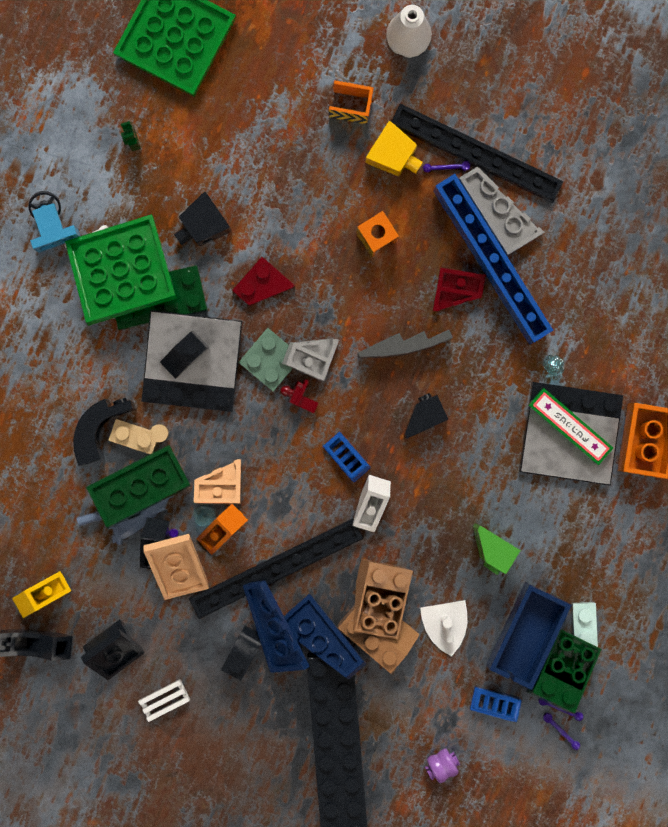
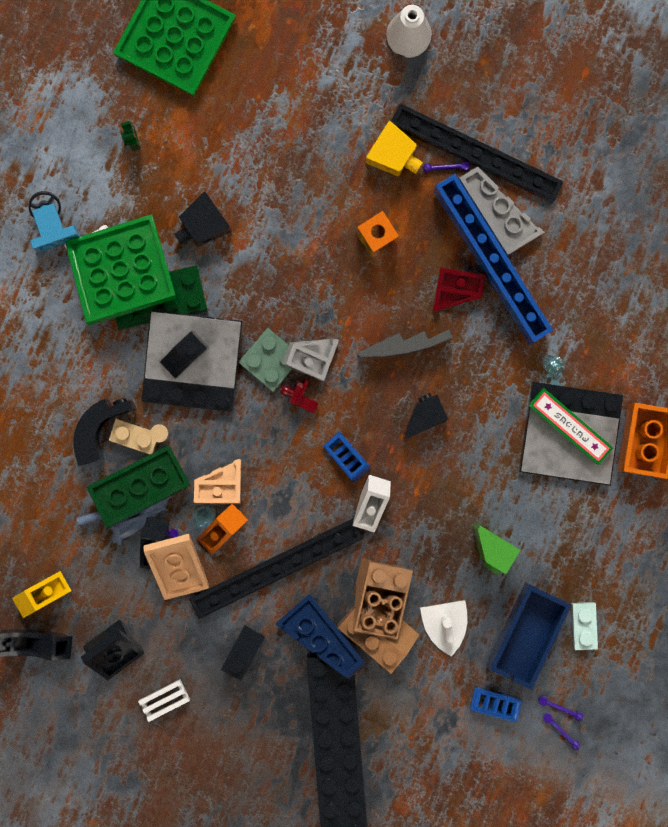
dark red wing [232,257,295,306] -> none
dark blue wing [243,581,310,673] -> none
orange piece [329,80,374,124] -> none
medium lavender piece [425,749,460,783] -> none
dark green slope [526,629,602,714] -> none

